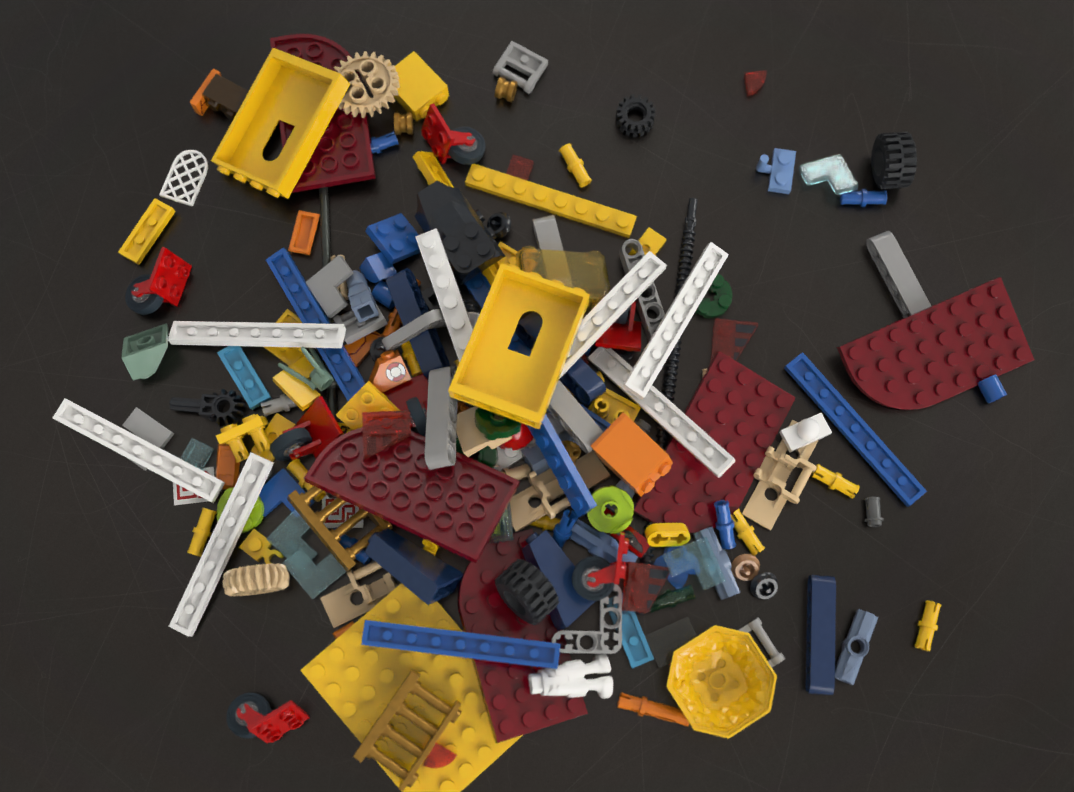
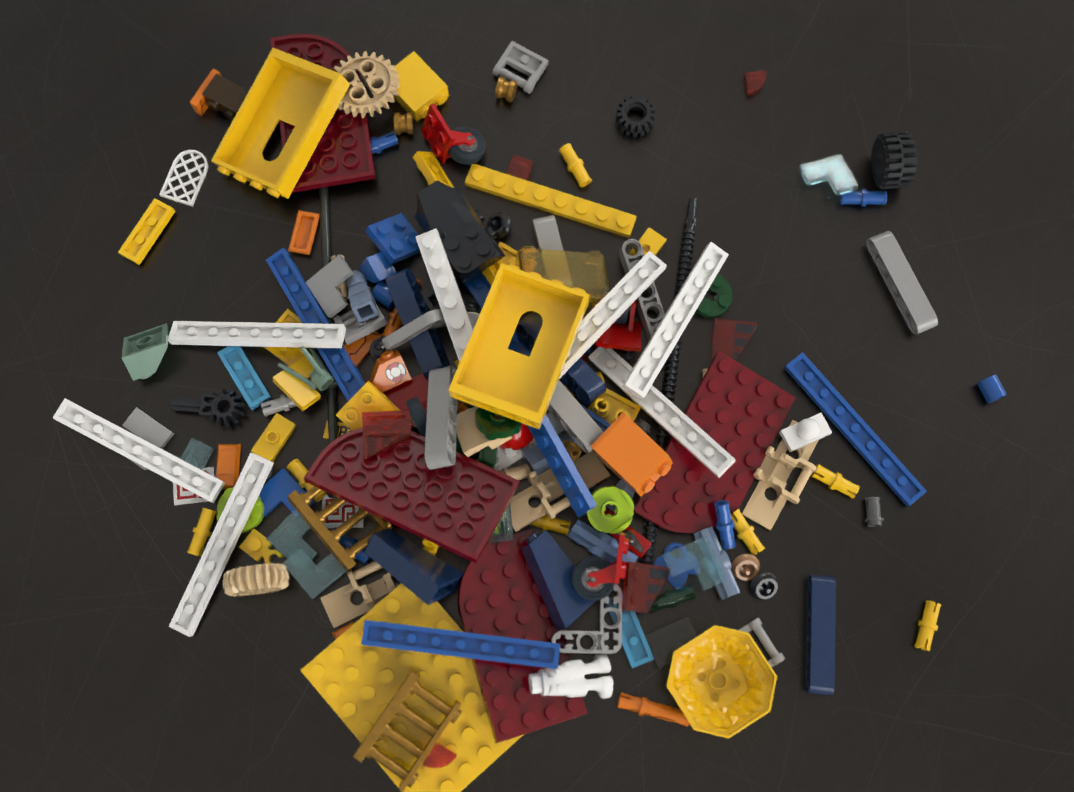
red plate [125,247,192,315] -> none
yellow plate [216,414,270,463] -> none
red plate [226,693,310,743] -> none
red plate [270,396,343,461] -> none
yellow pin [401,341,422,377] -> none
black tyre [495,559,559,625] -> none
blue pin [552,510,578,549] -> none
yellow beam [645,523,690,547] -> none
medium blue plate [756,148,796,194] -> none
sand blue piece [835,609,878,685] -> none
dark red plate [837,277,1034,410] -> none

